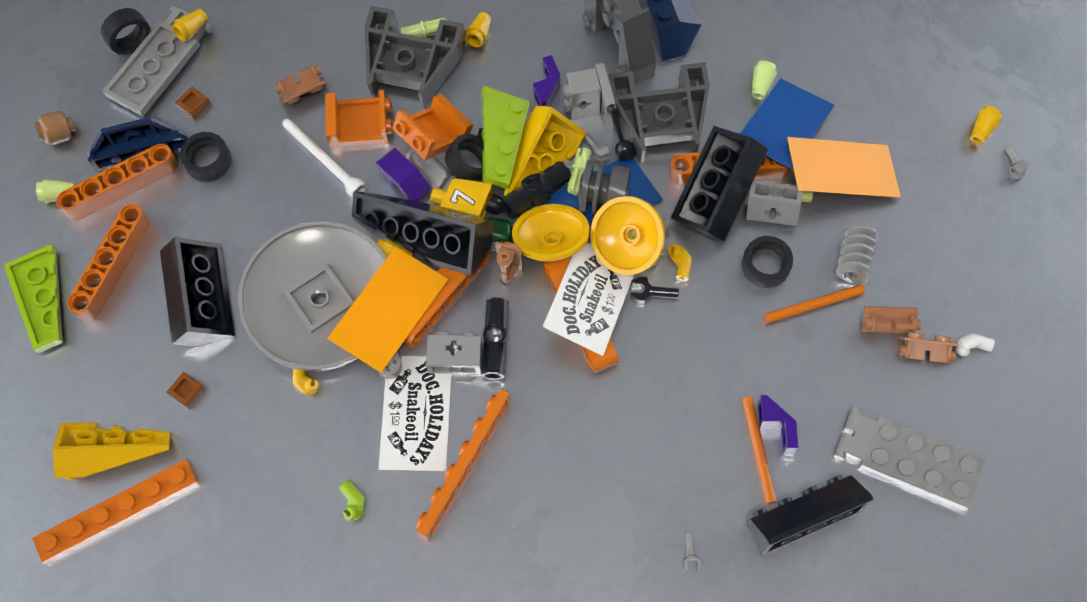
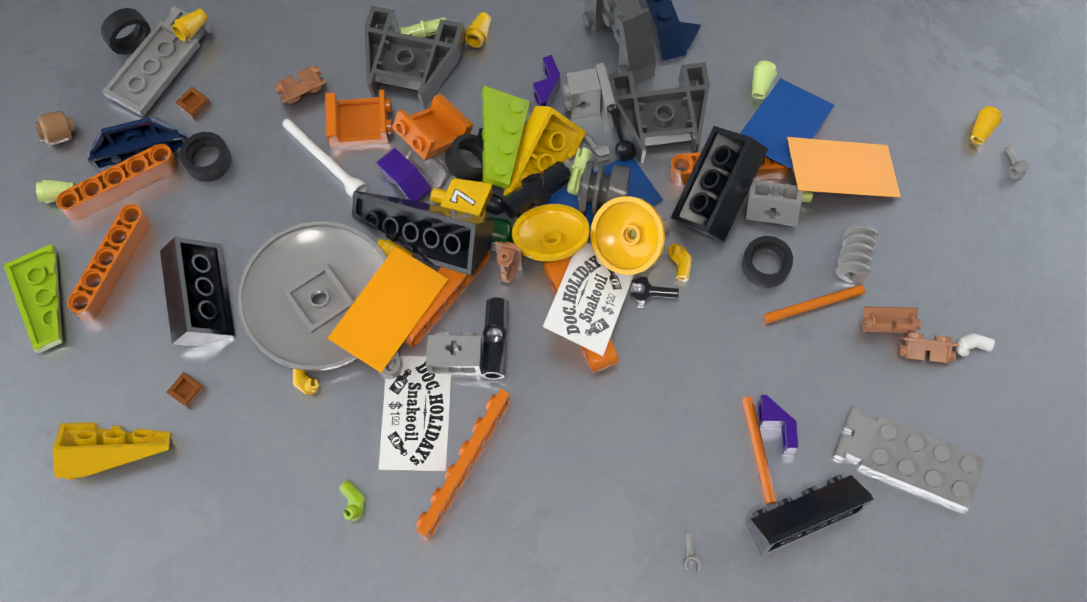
orange plate [32,459,199,564] -> none

